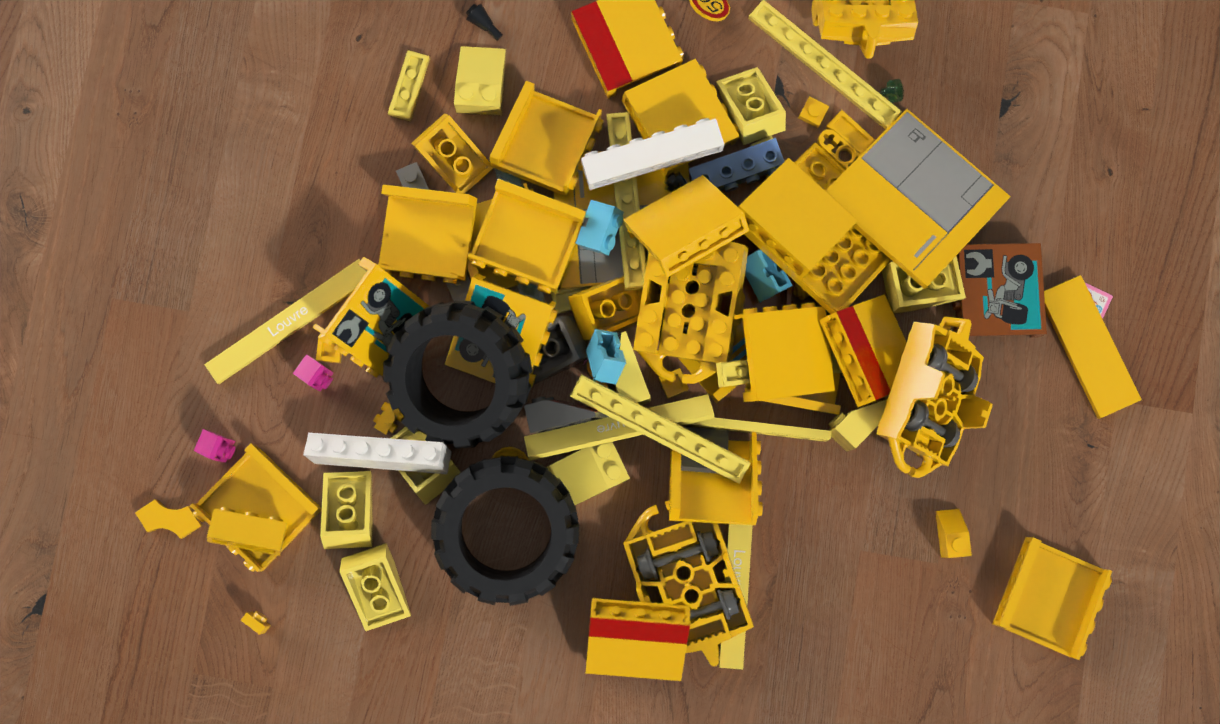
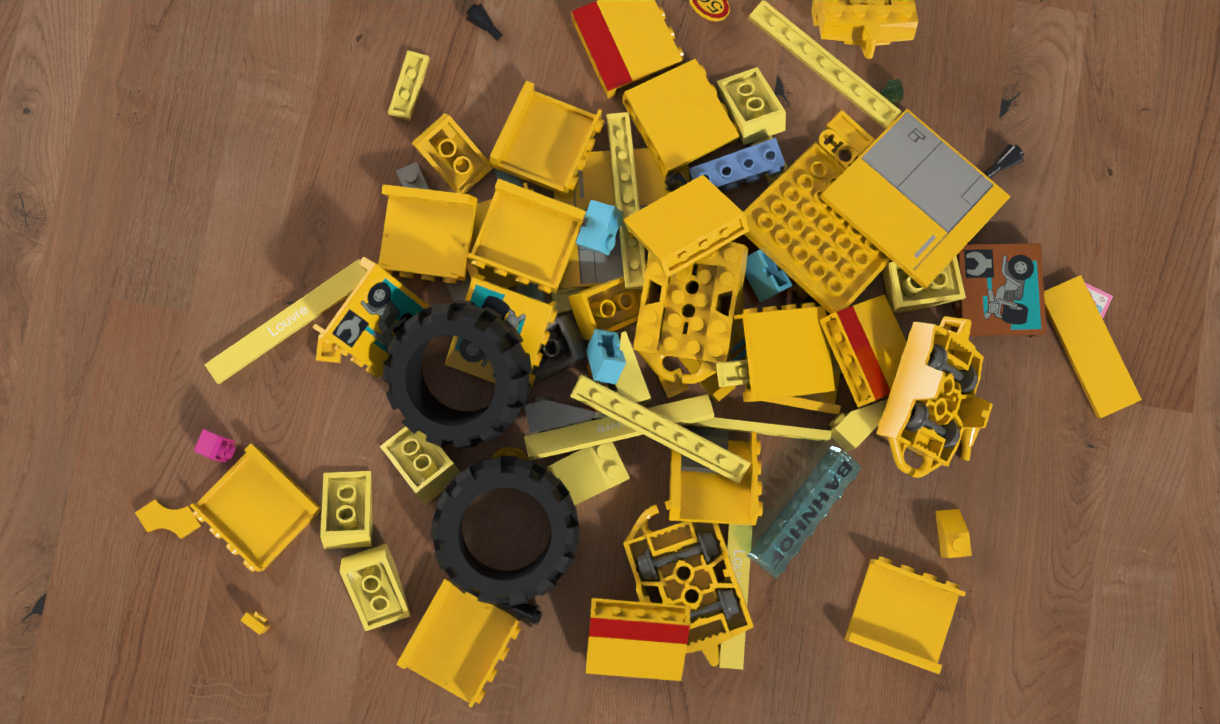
yellow brick [207,507,287,556] -> none
dark pink slope [293,354,333,392] -> none
white brick [304,433,452,474] -> none
yellow piece [373,402,404,435] -> none
light yellow slope [454,46,506,115] -> none
white brick [581,118,724,190] -> none
yellow panel [738,158,858,281] -> none
yellow plate [798,96,829,128] -> none
yellow panel [992,537,1112,660] -> none
none -> yellow panel [396,578,522,708]
none -> black cone [498,602,543,628]
none -> clear light blue brick [747,446,862,579]
none -> yellow panel [844,556,966,674]
none -> yellow cone [960,428,980,461]
none -> black cone [983,144,1024,178]

